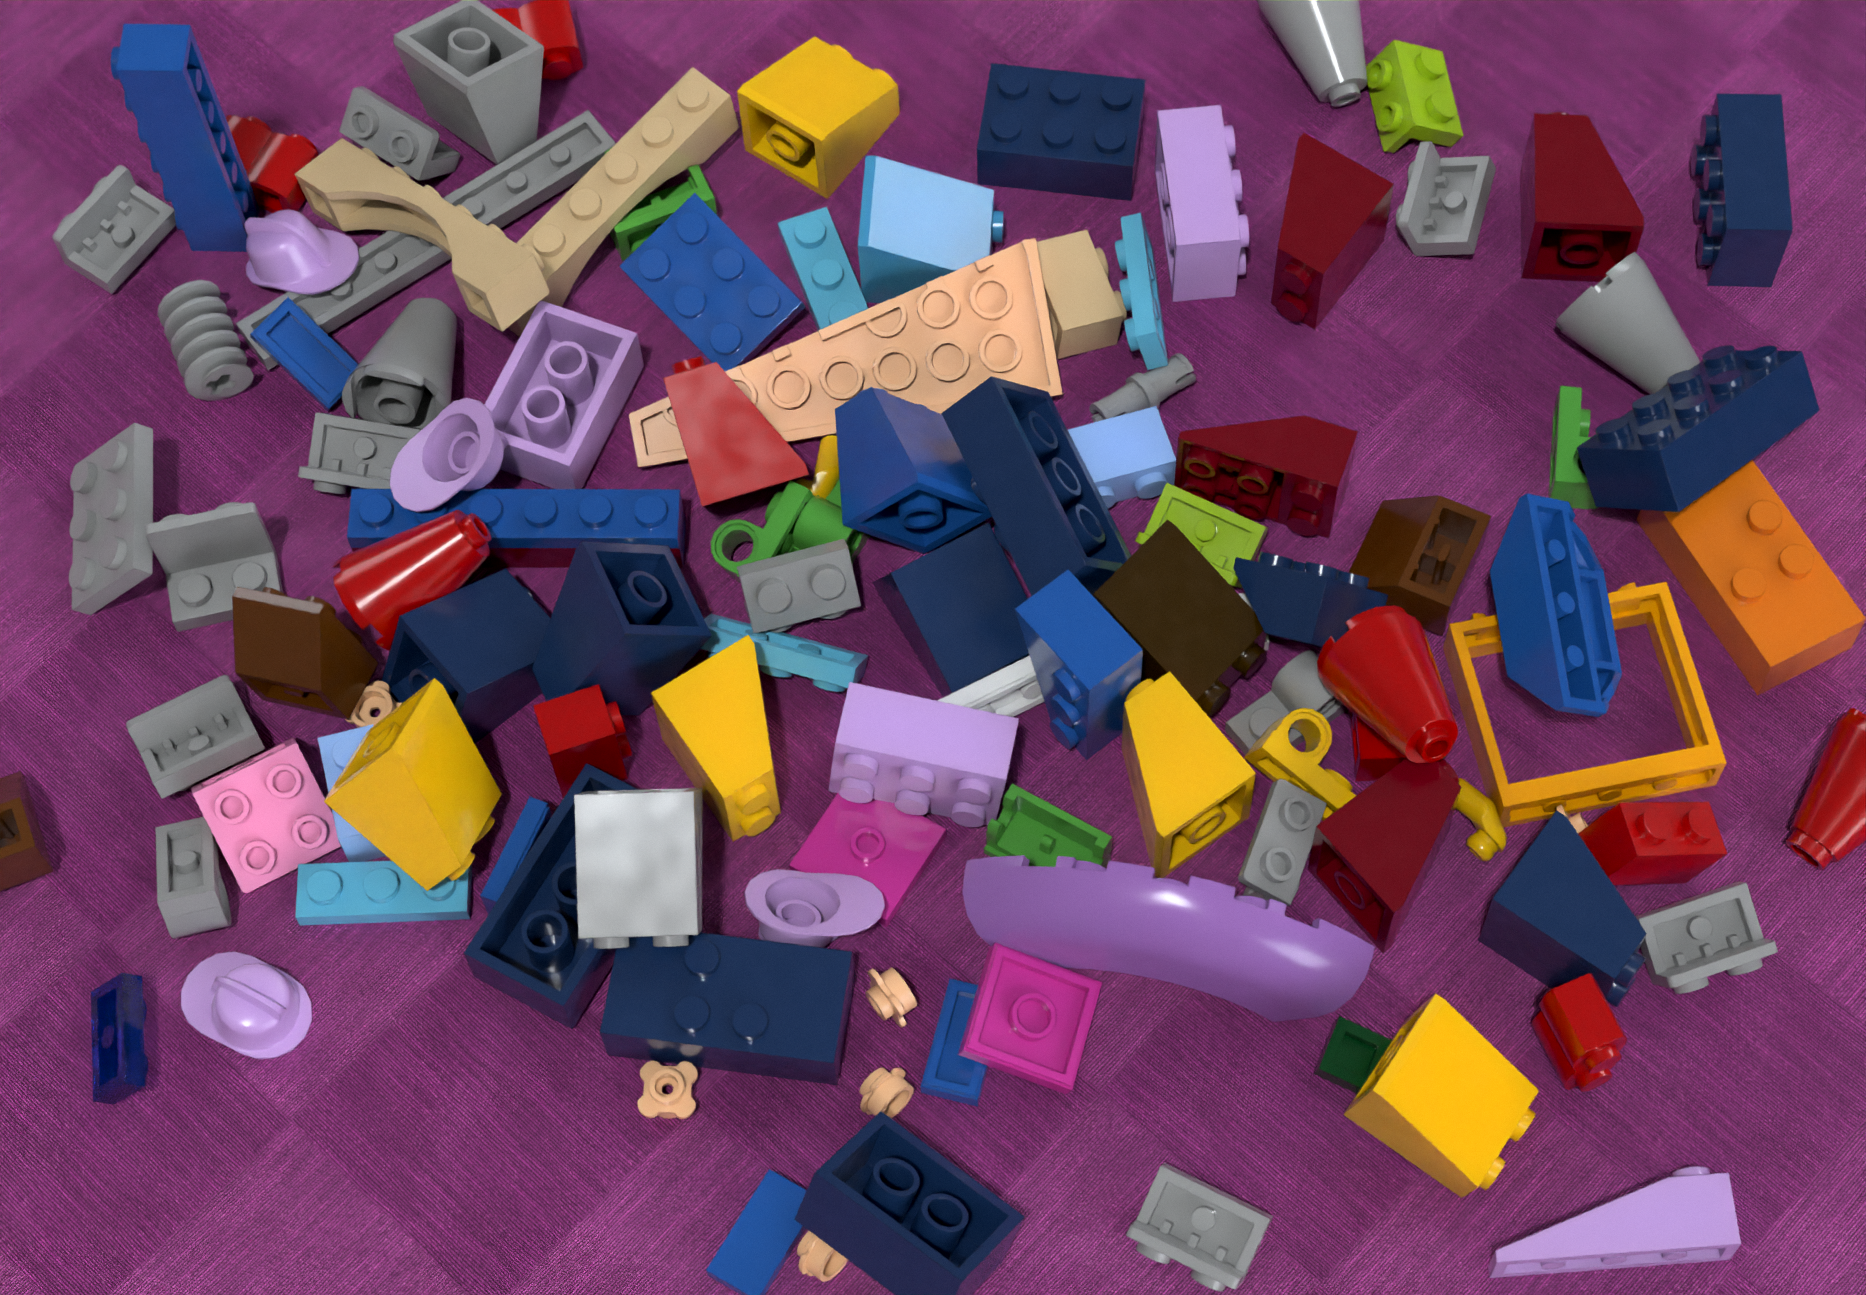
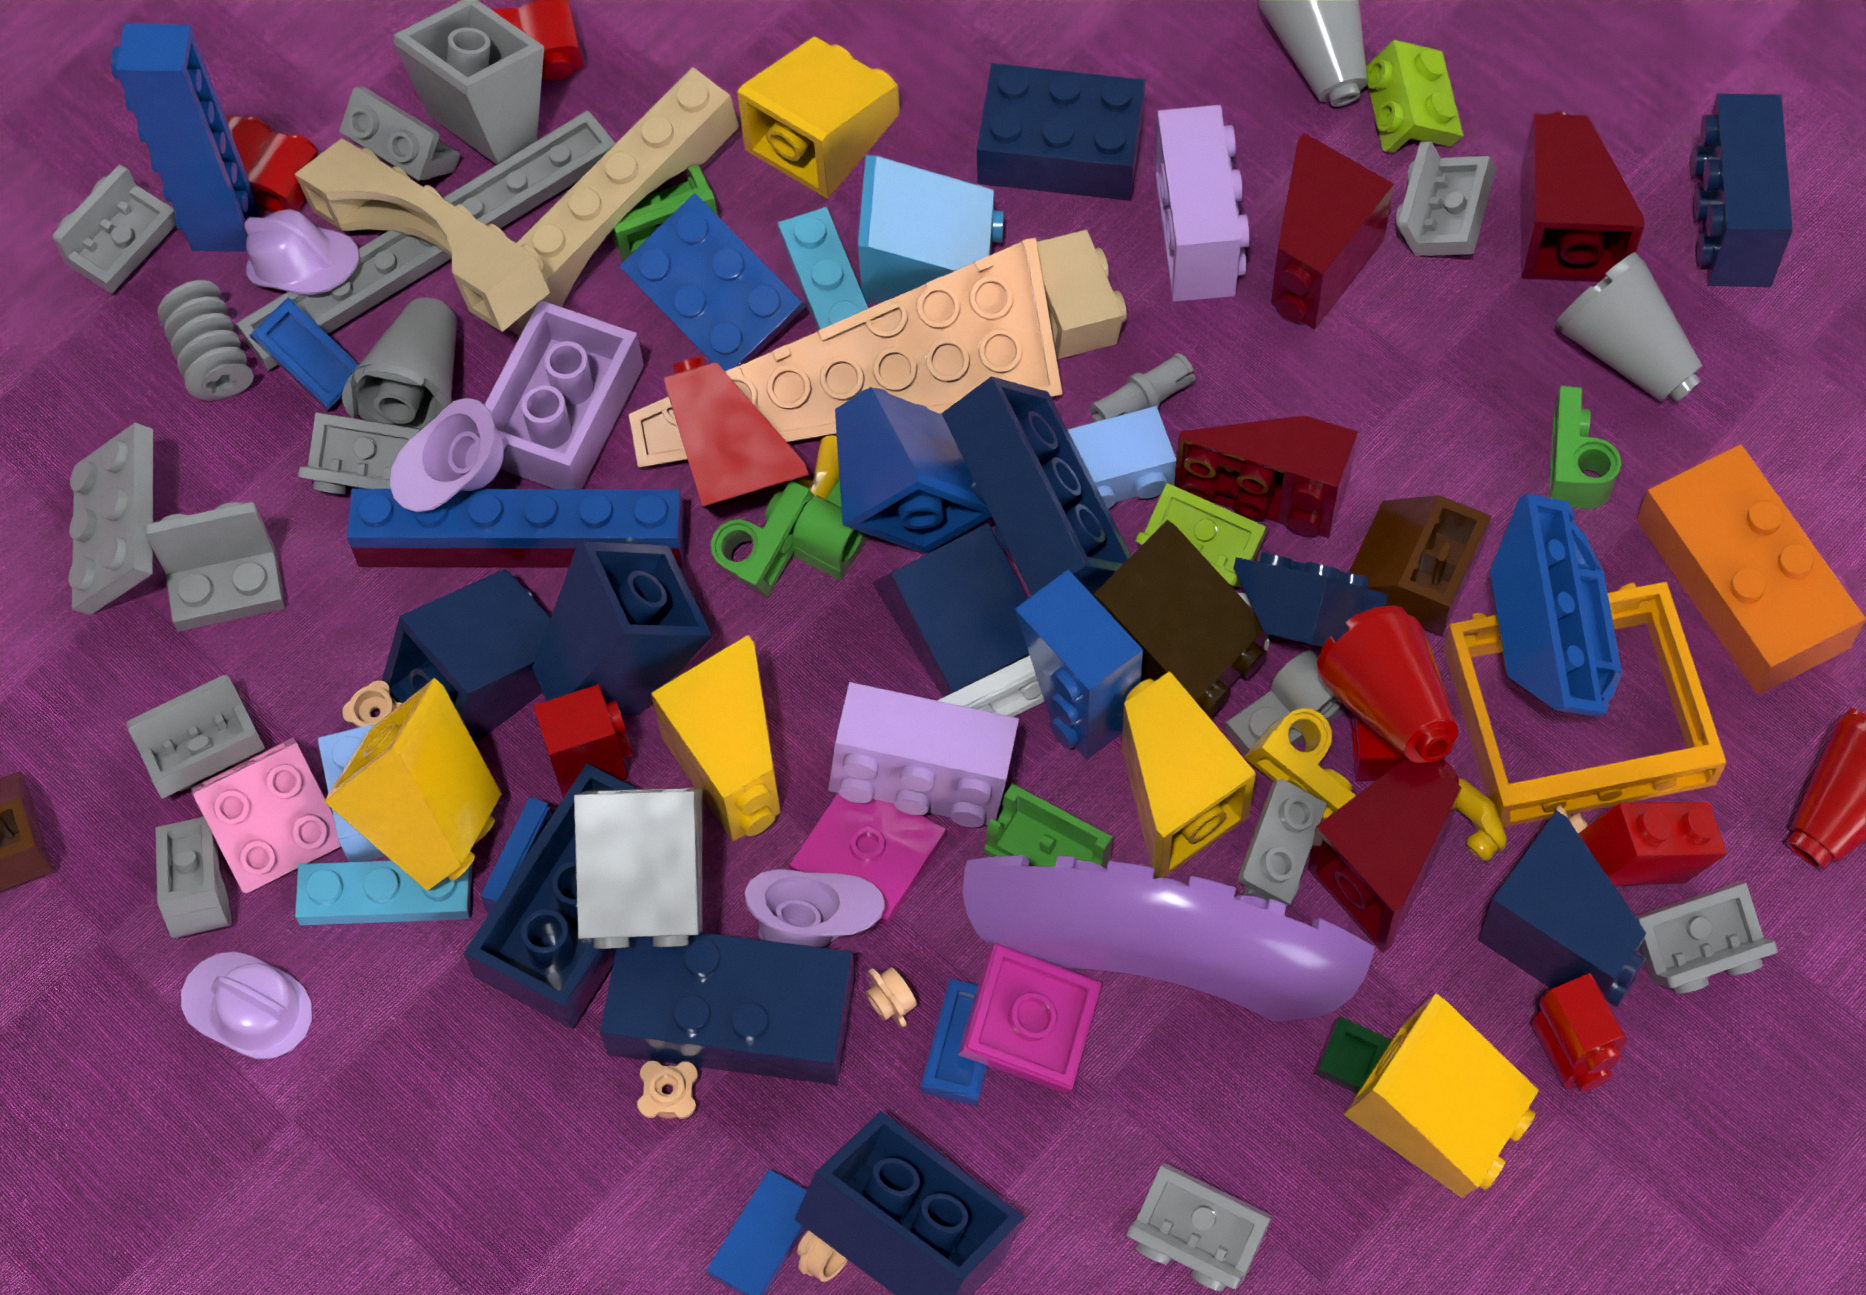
clear blue plate [91,973,148,1105] -> none
reddish brown slope [232,587,378,720] -> none
red cone [333,510,491,651] -> none
medium azure plate [701,613,868,692] -> none
light grey bracket [737,539,861,633] -> none
light nougat plate [859,1067,914,1119] -> none
medium azure plate [1115,213,1168,370] -> none
lavender slope [1488,1166,1741,1278] -> none
dark blue brick [1577,345,1820,512] -> none

